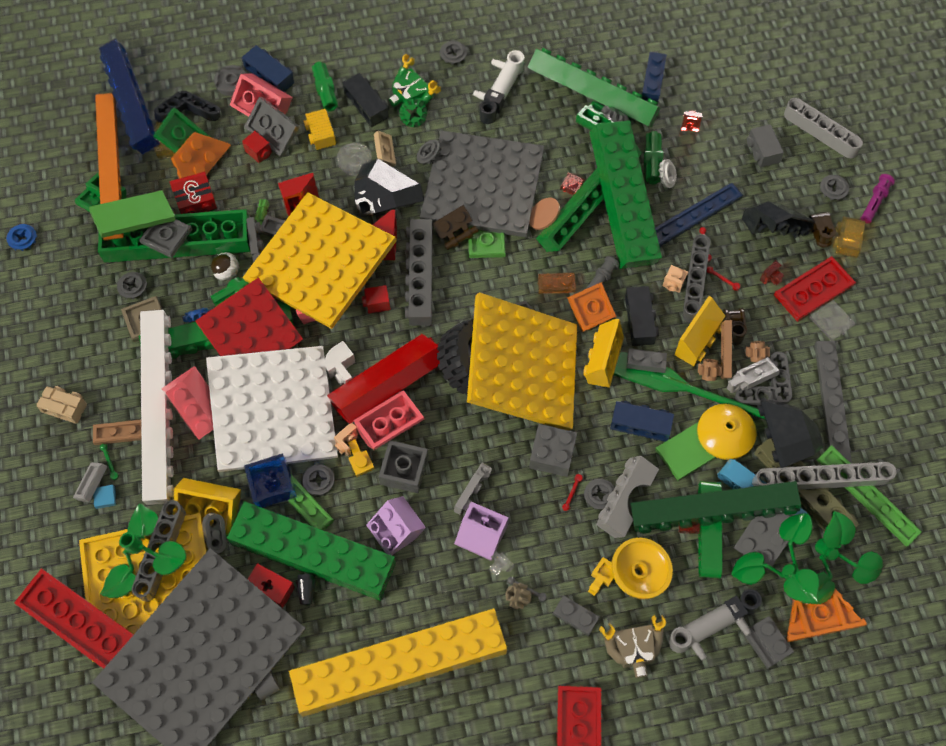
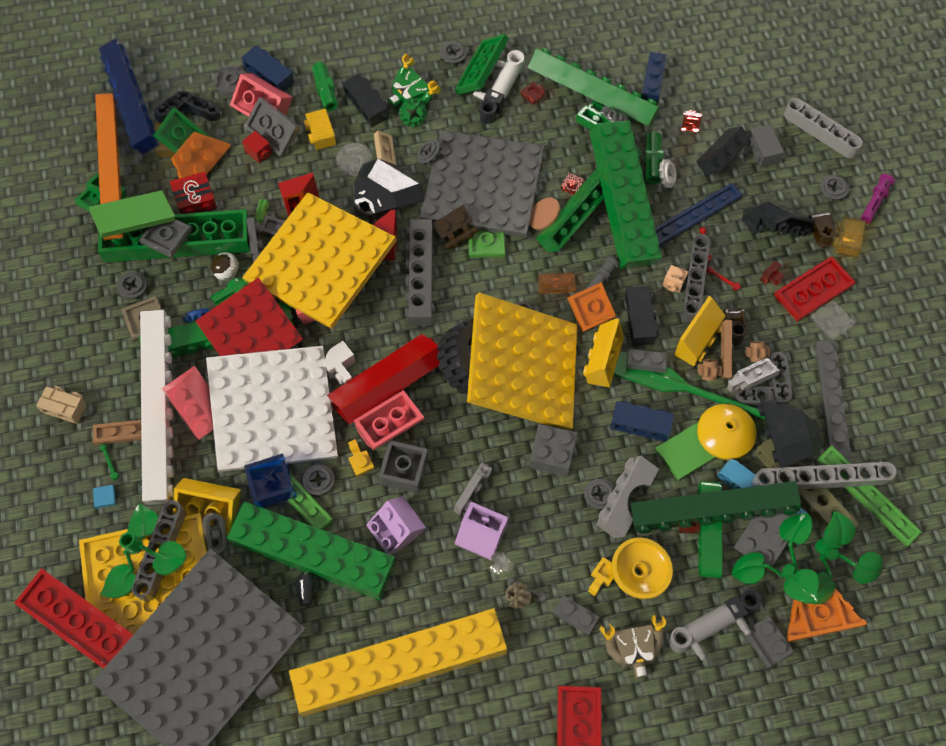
blue gear [7,224,37,251] -> none
light grey tile [73,462,107,502] -> none
red brick [248,563,295,609] -> none
light nougat bracket [334,423,358,457] -> none
red brick [362,285,390,314] -> none
red hinge [562,474,583,511] -> none
none -> green plate [454,34,509,95]
none -> clear red plate [521,82,545,105]
none -> black brick [696,126,750,175]

